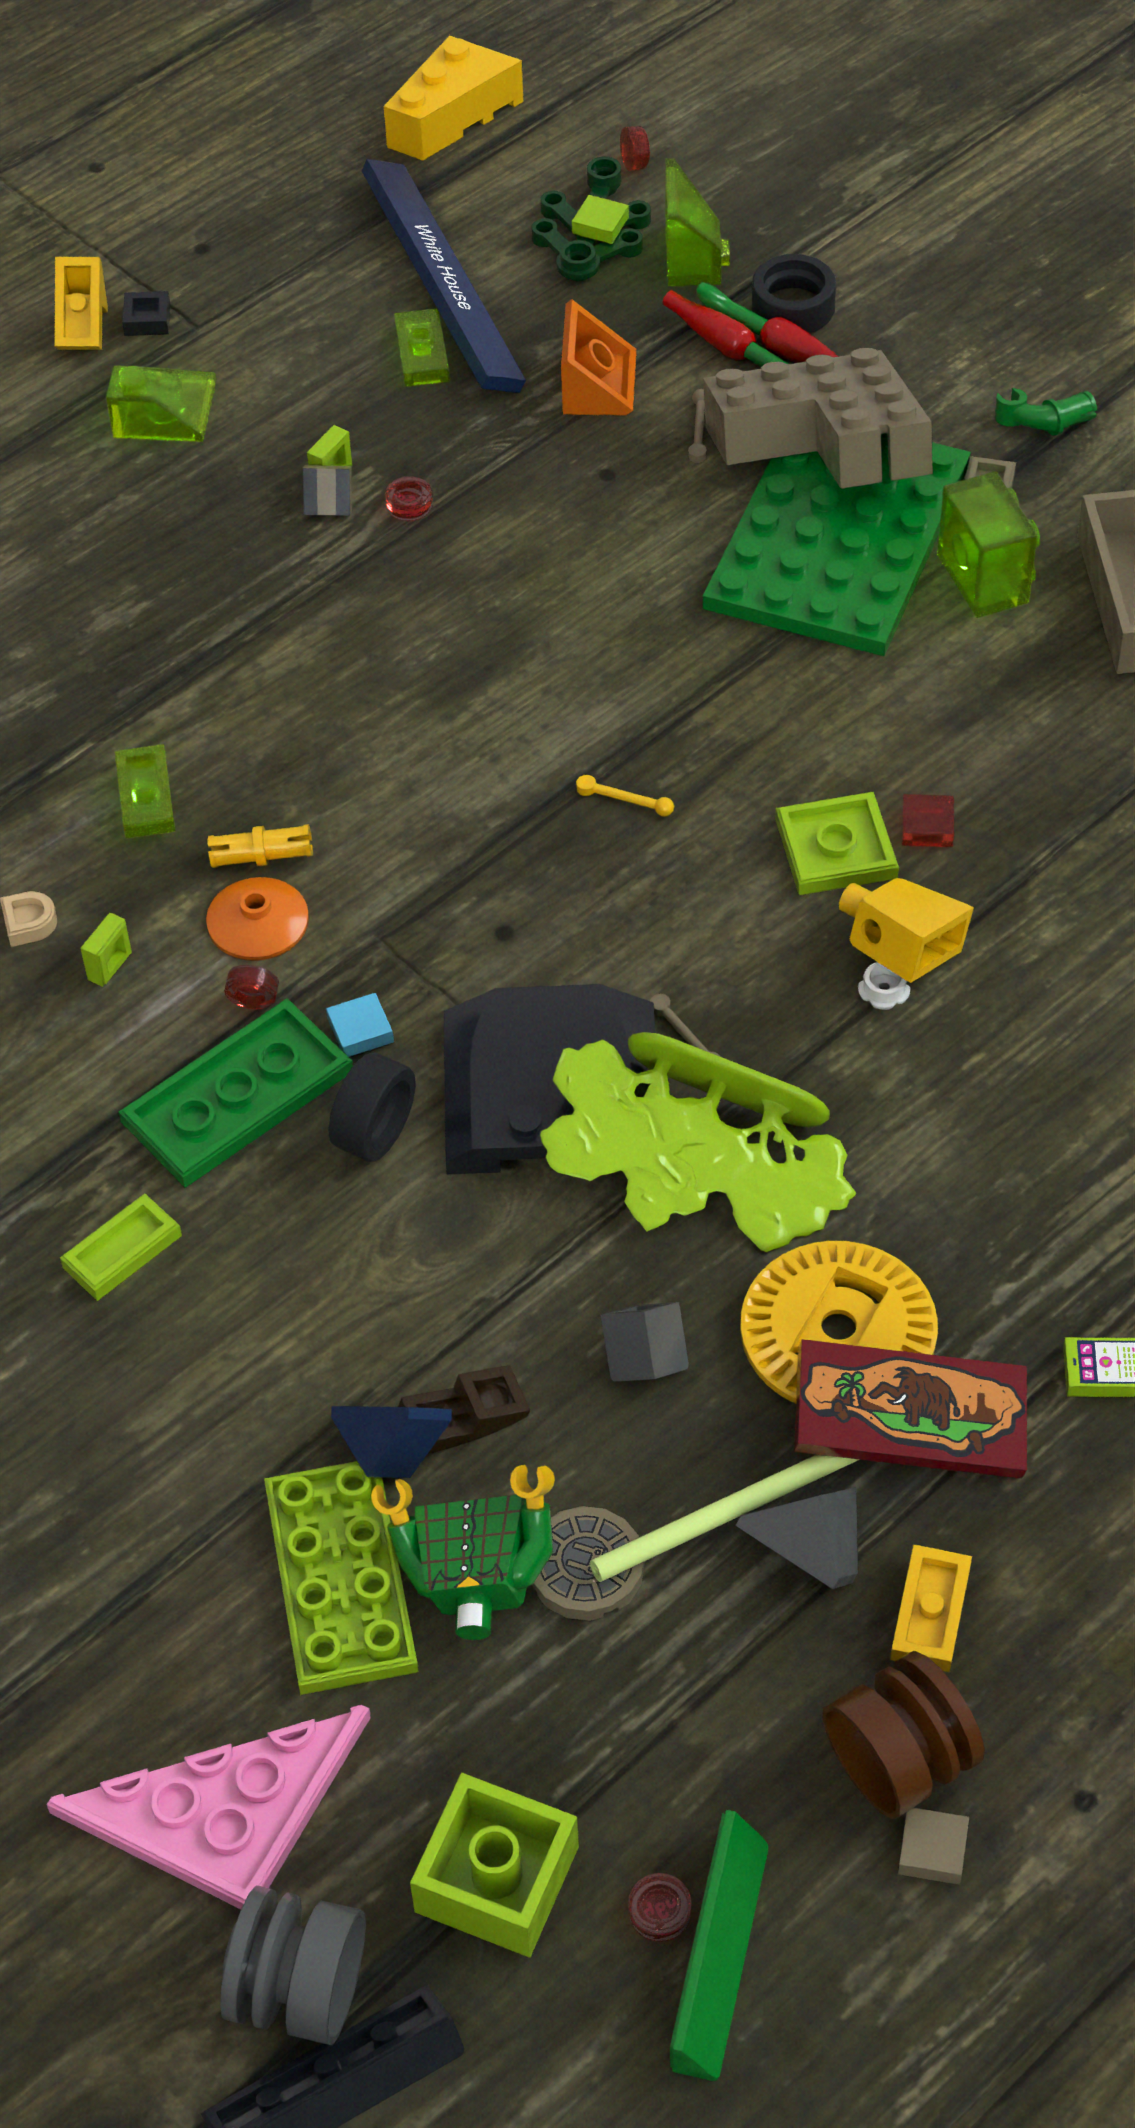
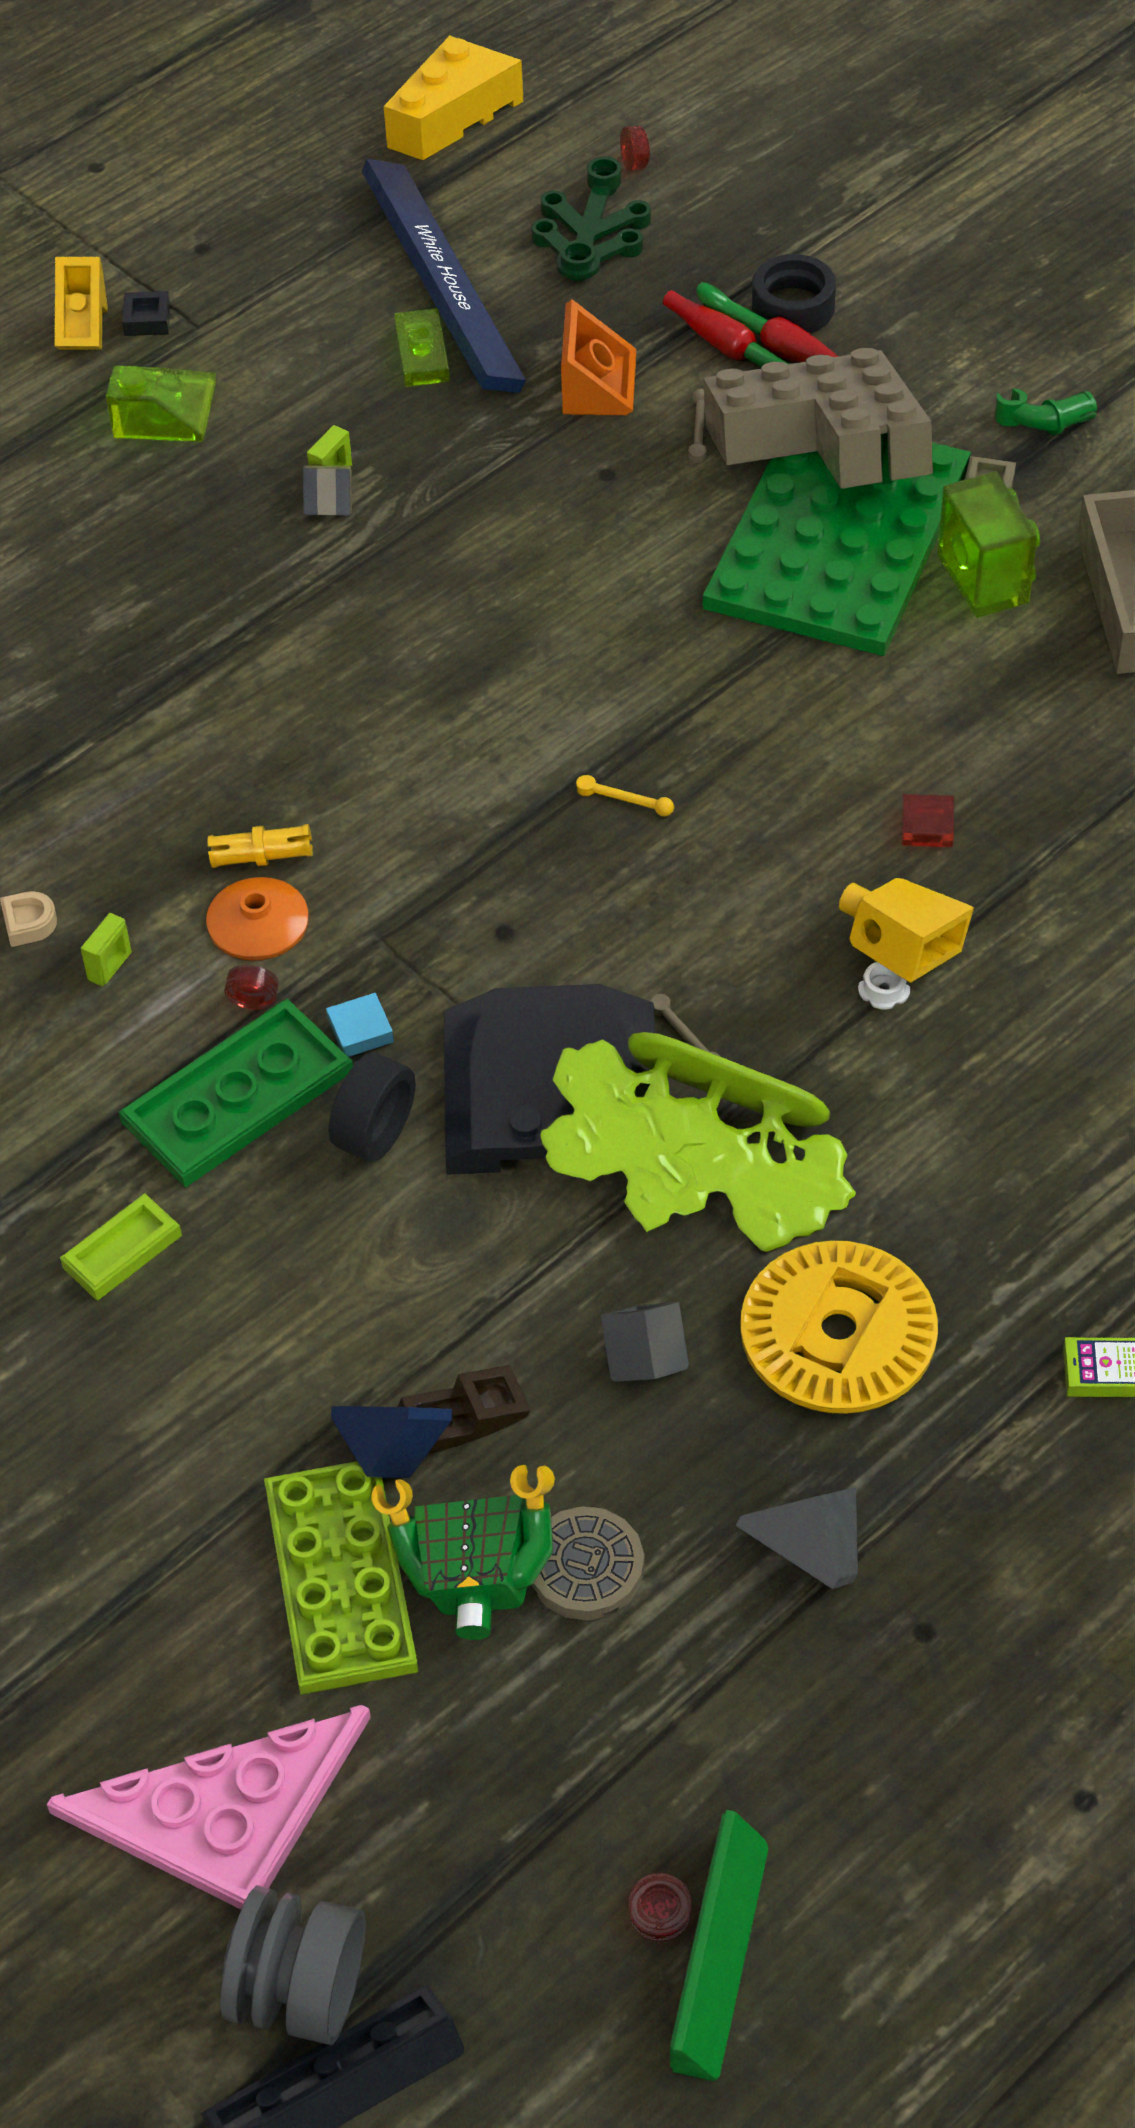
clear neon green plate [115,744,176,838] -> none
clear red tile [385,476,433,521] -> none
lime brick [410,1772,579,1958] -> none
lime tile [572,195,629,244] -> none
yellowish green piece [590,1455,859,1582] -> none
clear neon green slope [665,158,730,286] -> none
lime tile [775,792,899,895] -> none
tile [794,1339,1027,1479] -> none
reddish brown wheel [822,1651,985,1819] -> none
yellow plate [890,1544,972,1672] -> none
dark tan tile [898,1808,969,1885] -> none

